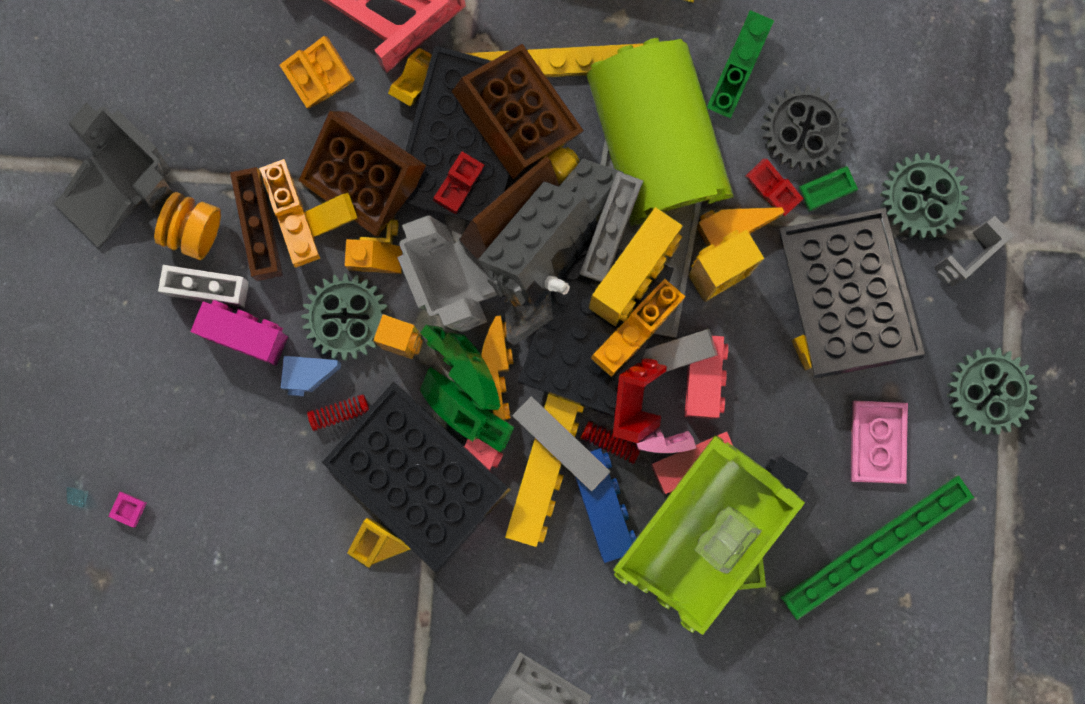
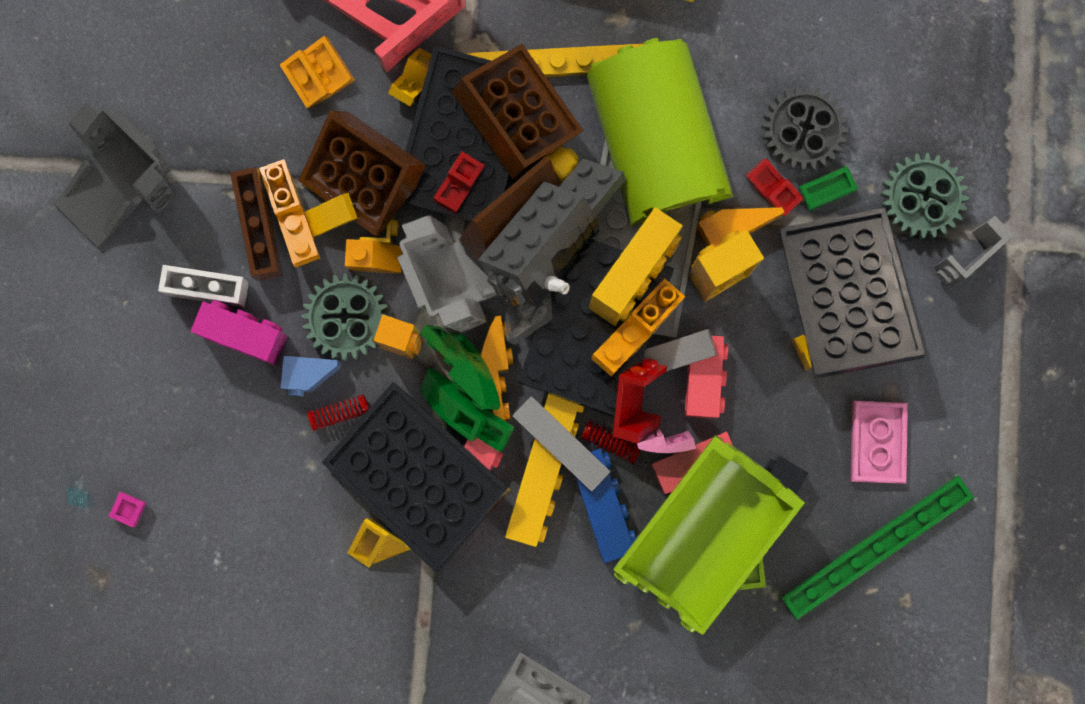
light orange wheel [154,192,221,260] -> none
light grey tile [580,171,643,282] -> none
clear brick [694,506,762,574] -> none
green slope [707,10,774,119] -> none
sand green gear [947,347,1037,435] -> none

